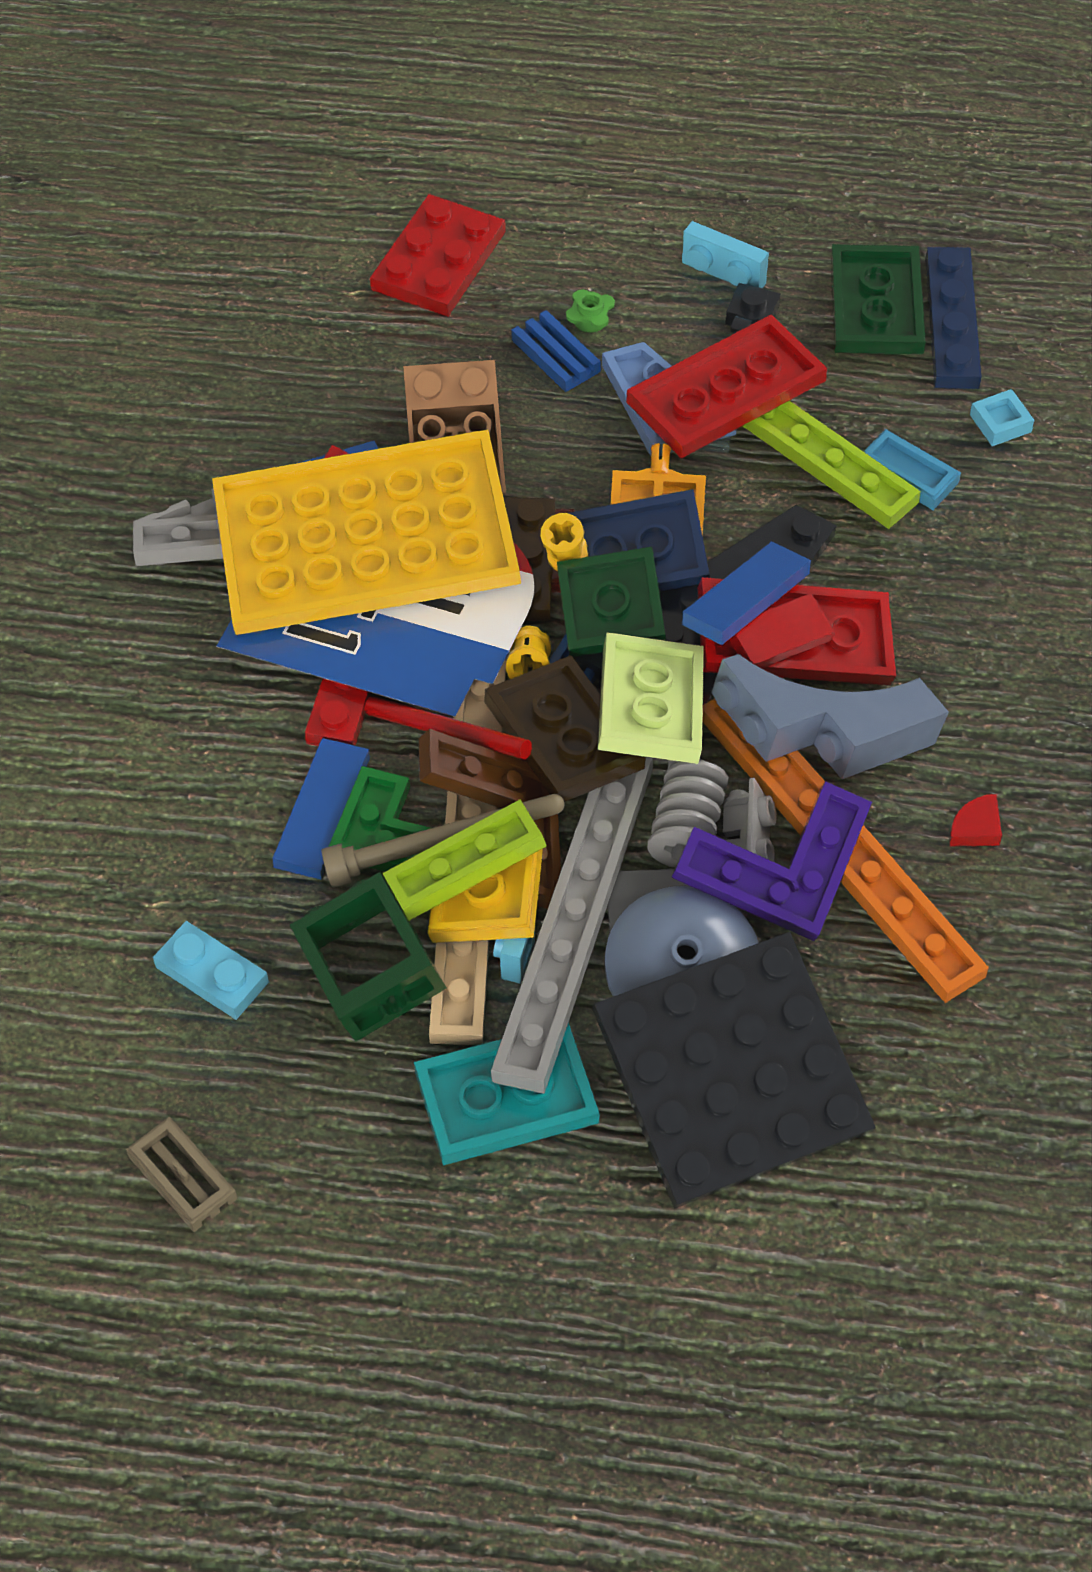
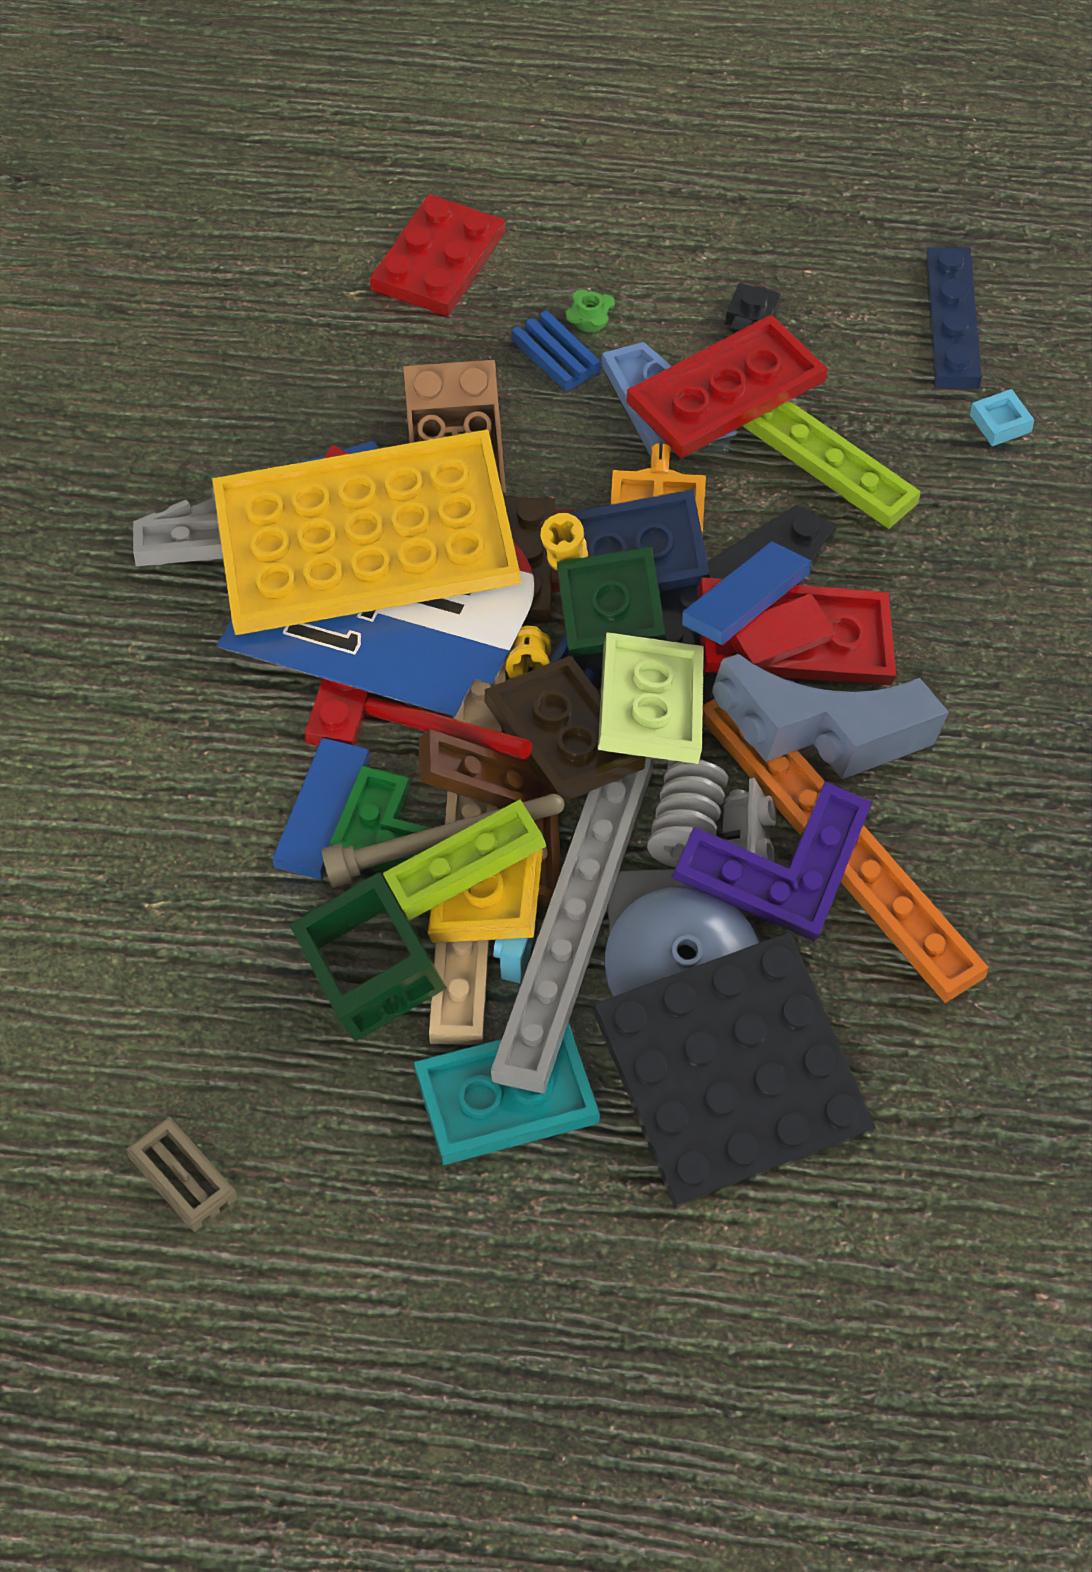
medium azure plate [153,921,269,1020] -> none
medium azure plate [682,221,769,288] -> none
dark green plate [831,244,926,355] -> none
dark azure tile [863,429,961,510] -> none
red tile [949,794,1002,846] -> none

